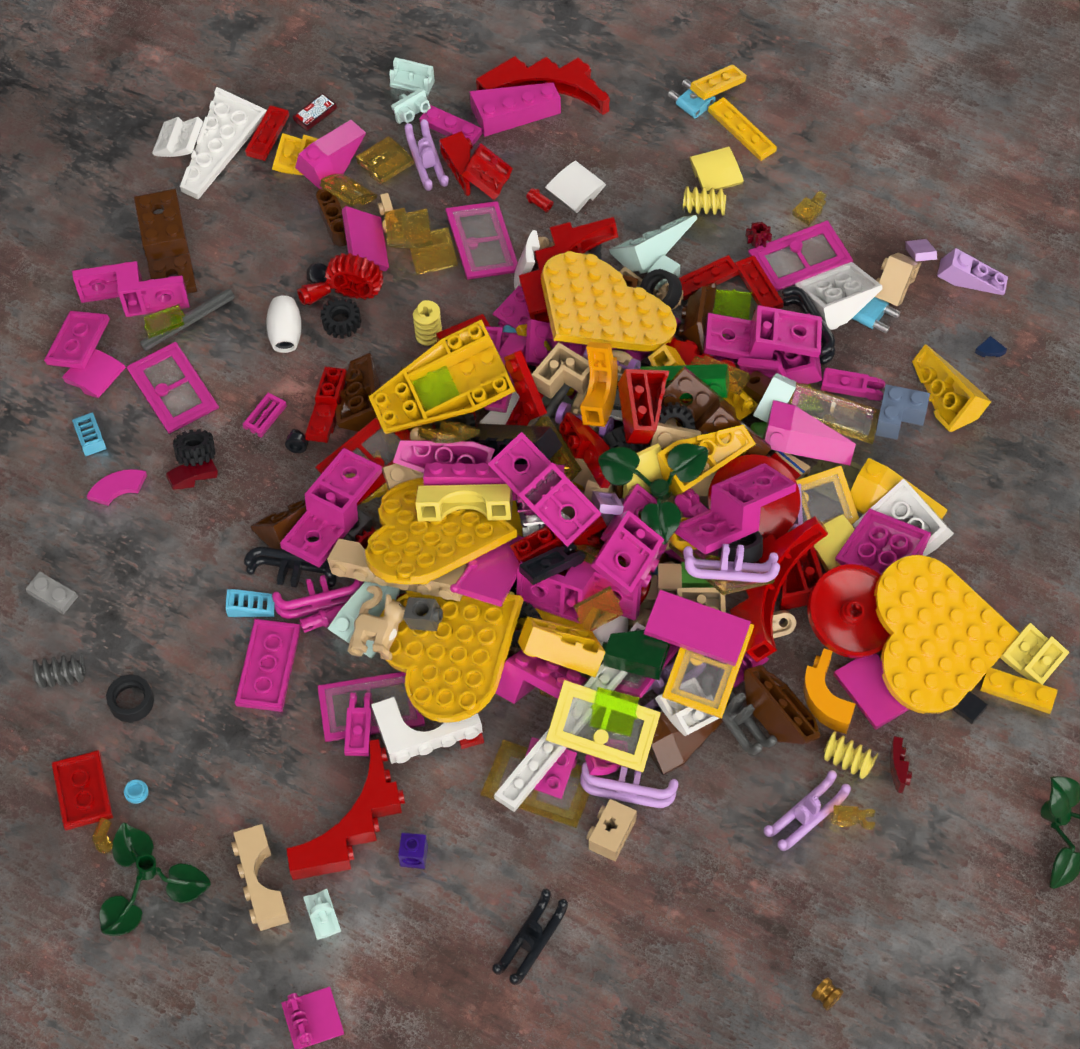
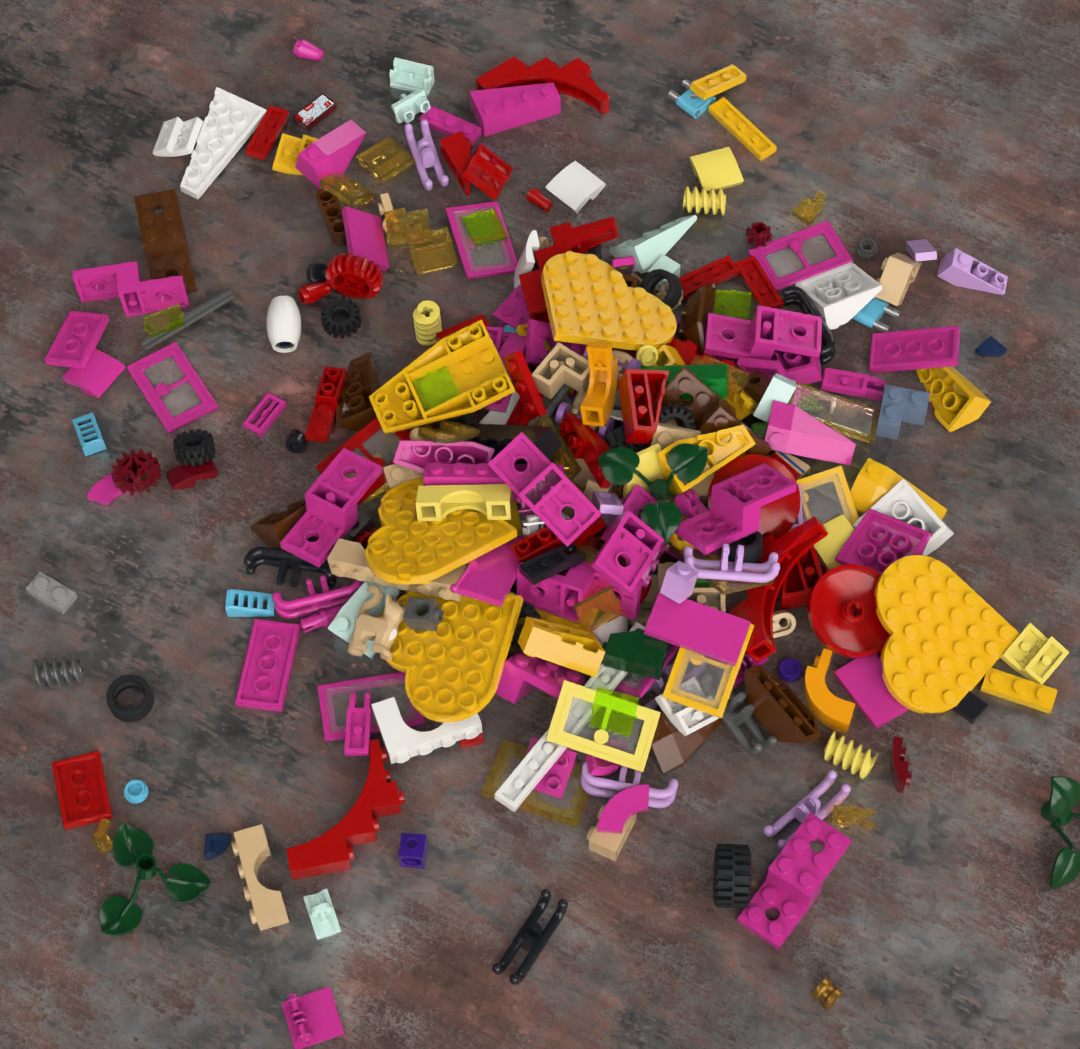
none -> dark red gear [111,449,162,496]
none -> dark blue tile [204,834,232,860]
none -> dark pink cone [293,39,324,62]
none -> clear neon green piece [462,209,508,247]
none -> dark pink tile [597,785,649,834]
none -> dark pink tile [611,256,635,275]
none -> light yellow plate [636,344,658,367]
none -> lavender brick [660,561,699,604]
none -> black tyre [713,844,751,909]
none -> dark pink bracket [737,812,852,950]
none -> dark purple tile [778,658,803,683]
none -> dark grey plate [856,238,878,259]
none -> dark pink tile [869,325,961,373]

